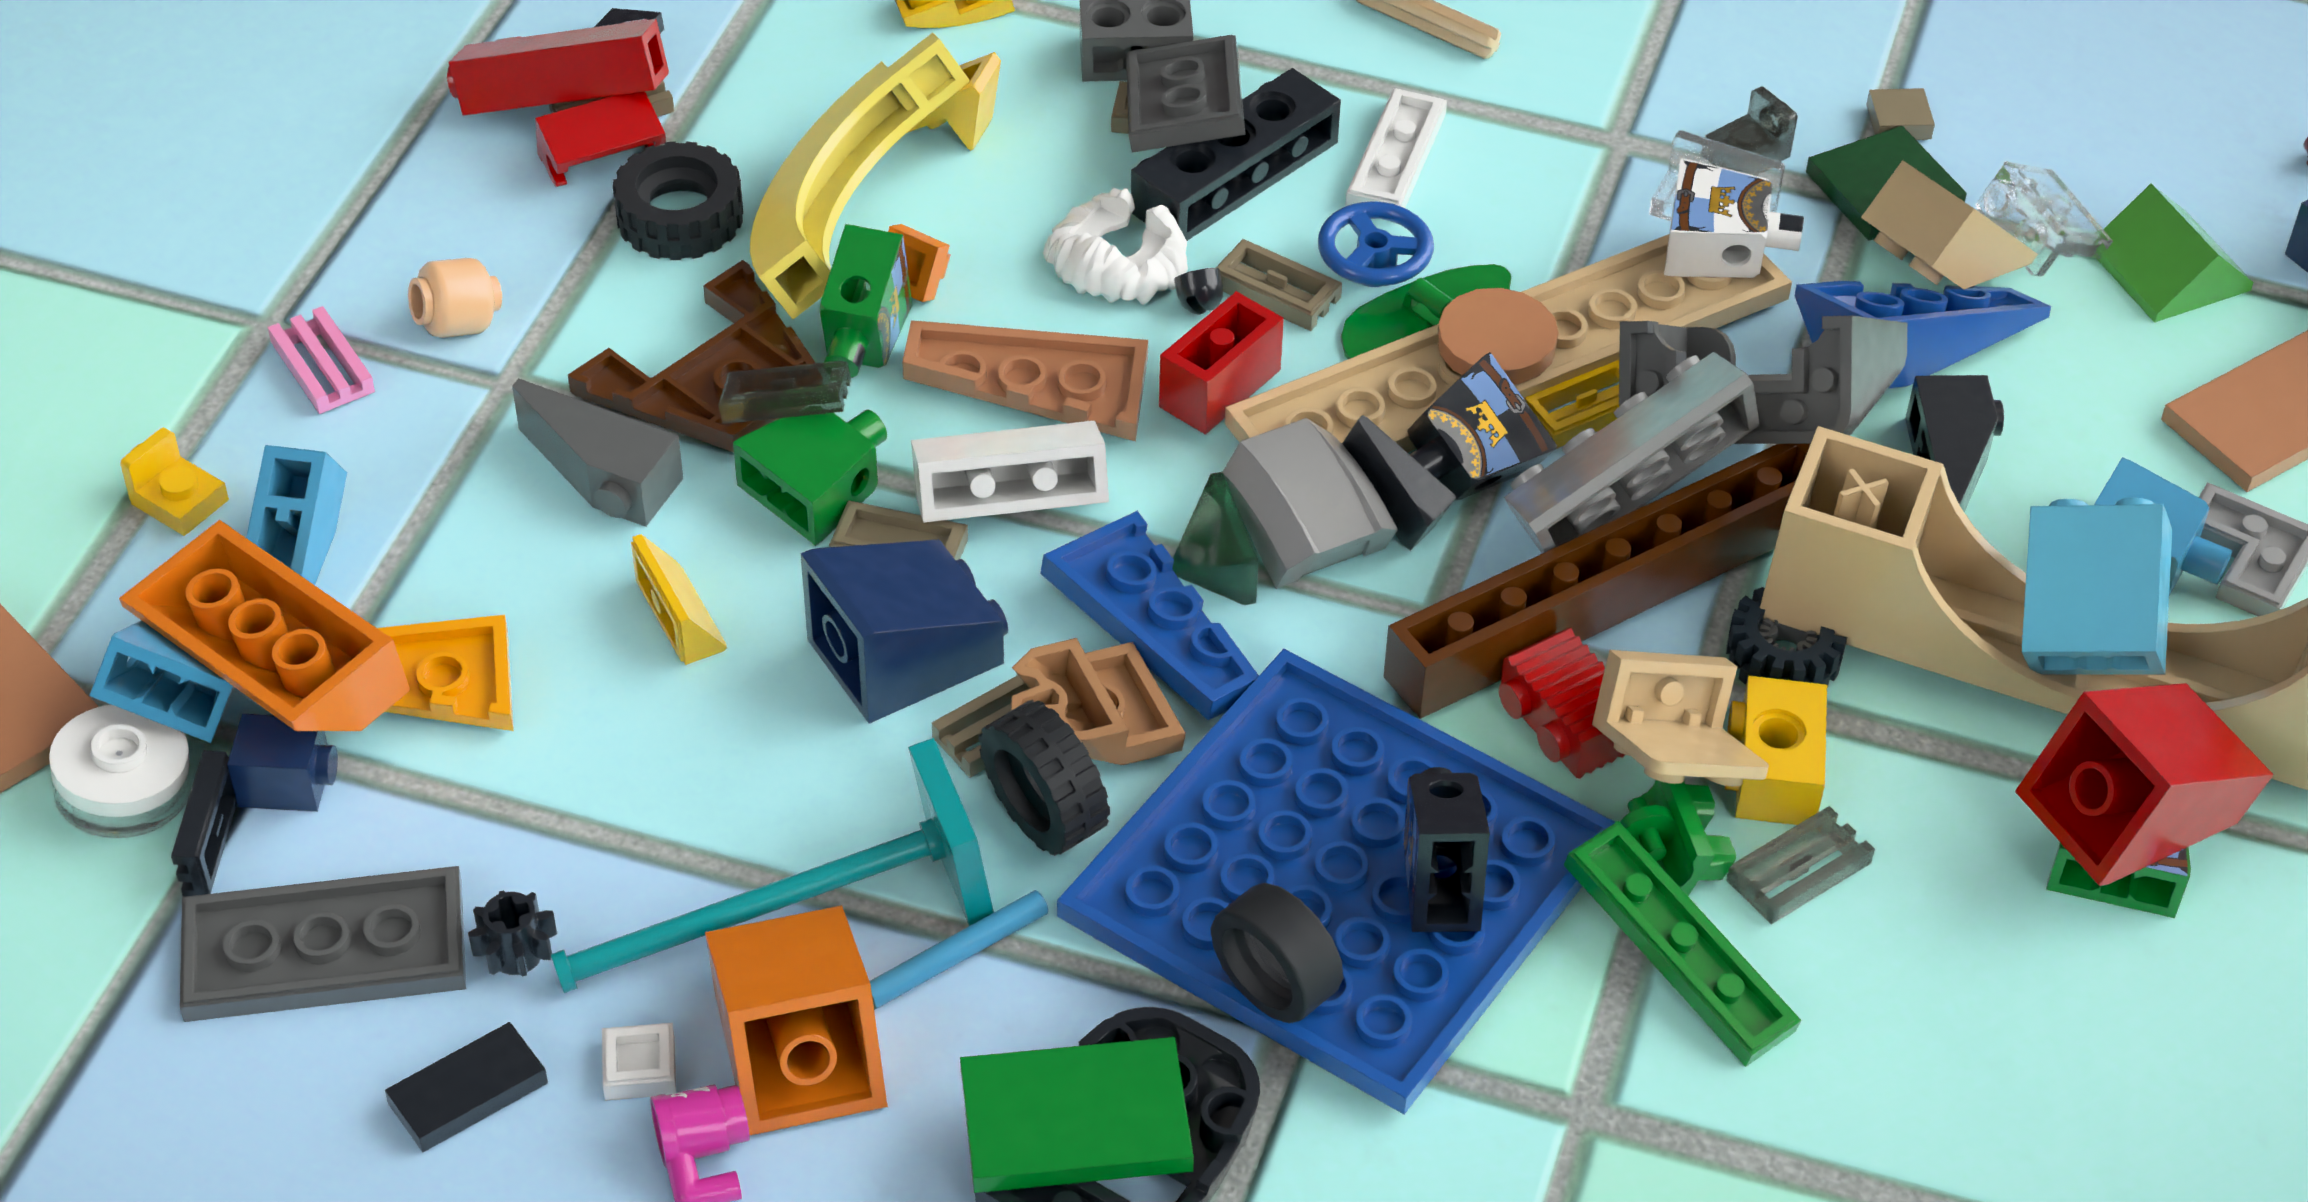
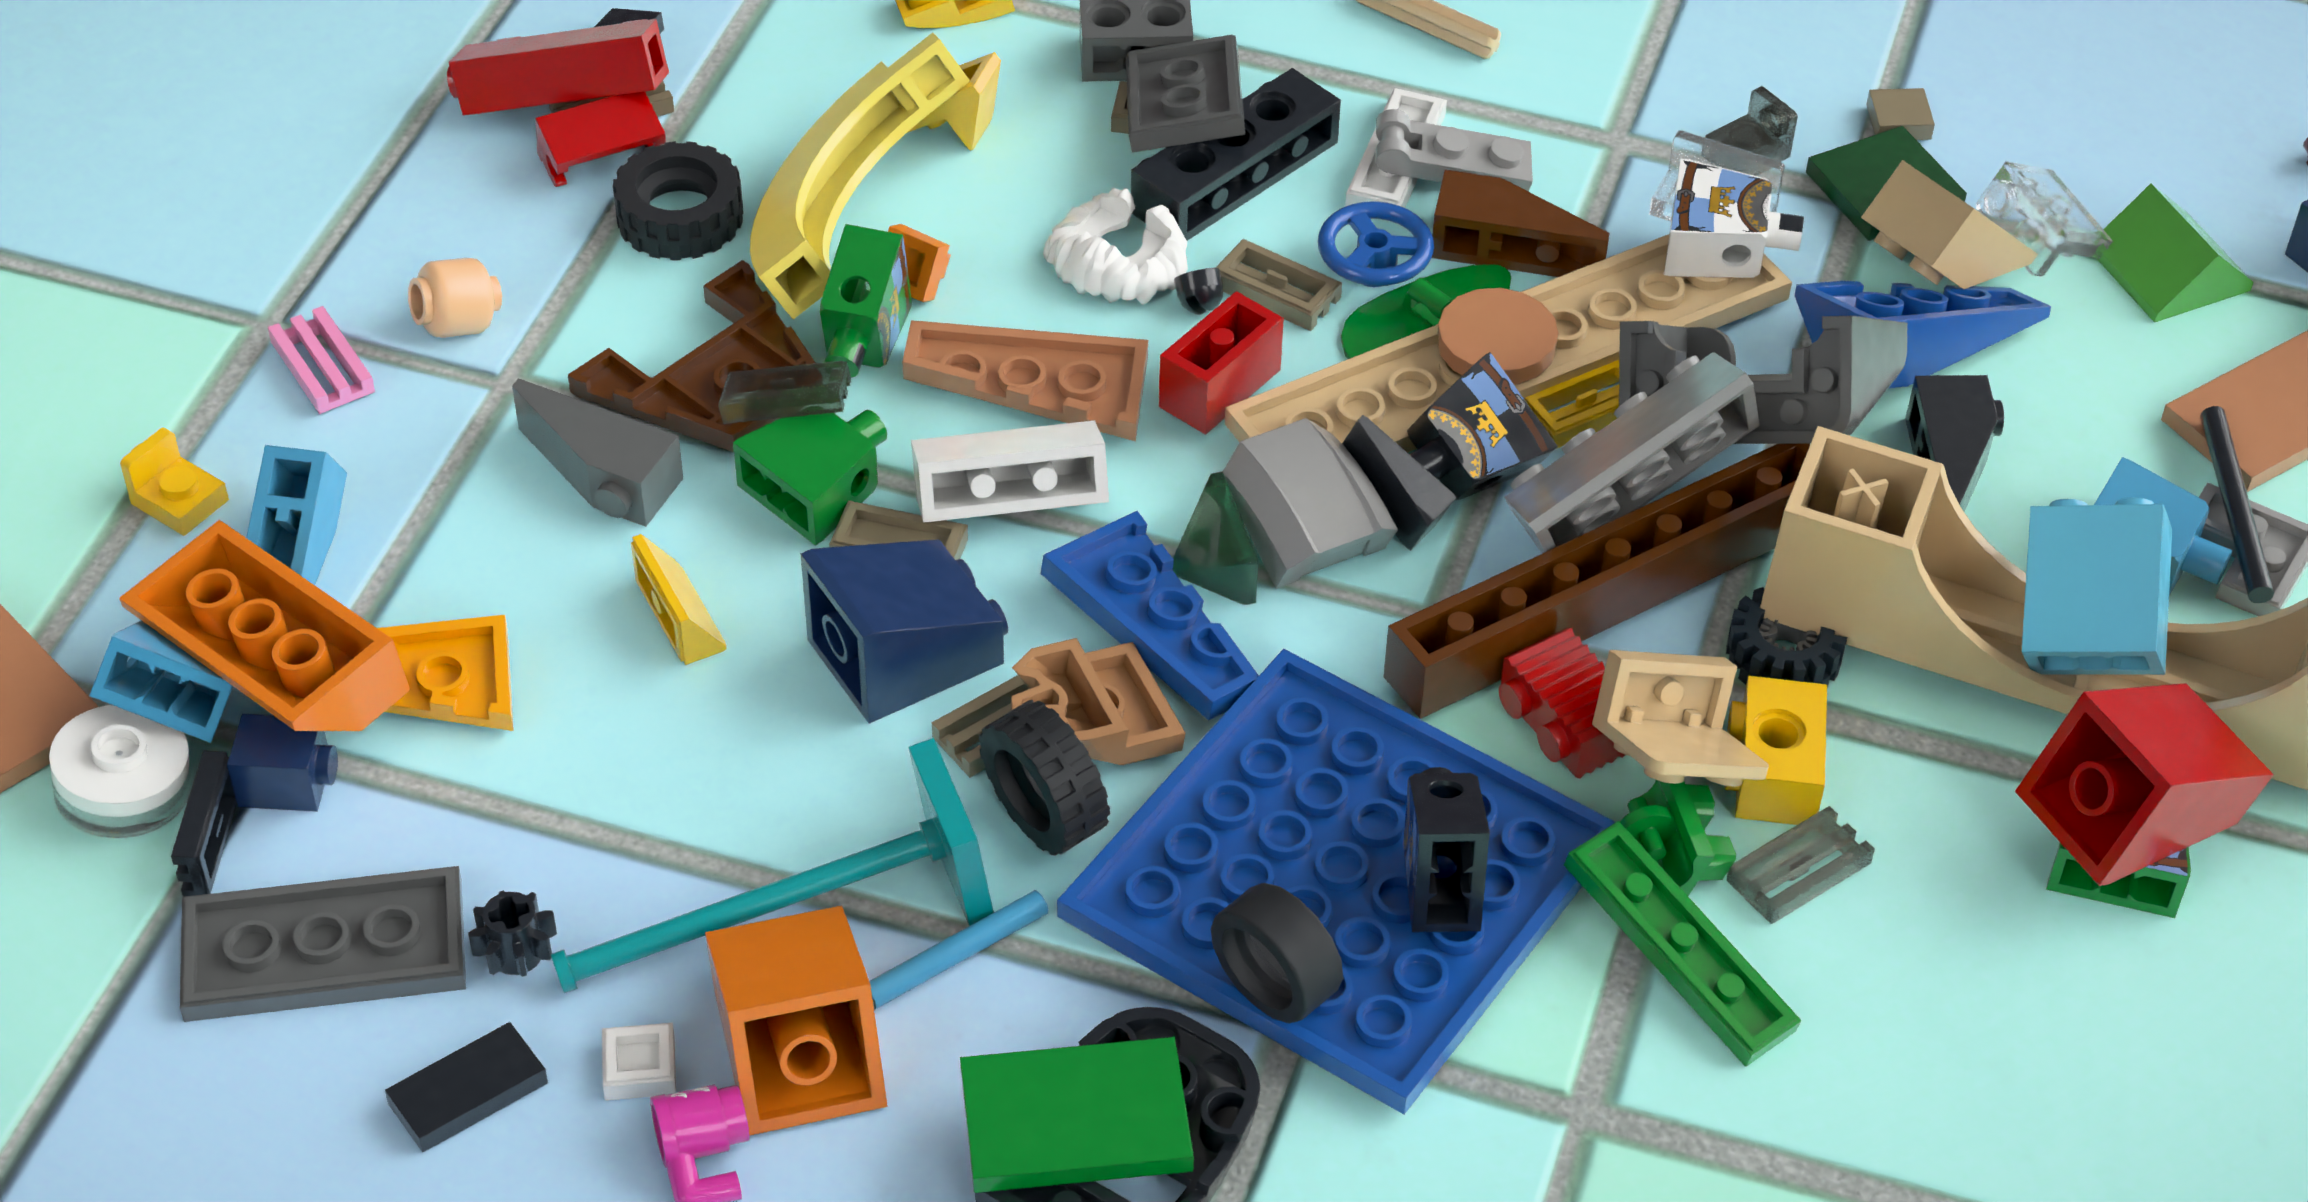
none -> light grey plate [1376,109,1533,191]
none -> reddish brown slope [1432,170,1610,277]
none -> black bar [2200,406,2274,603]

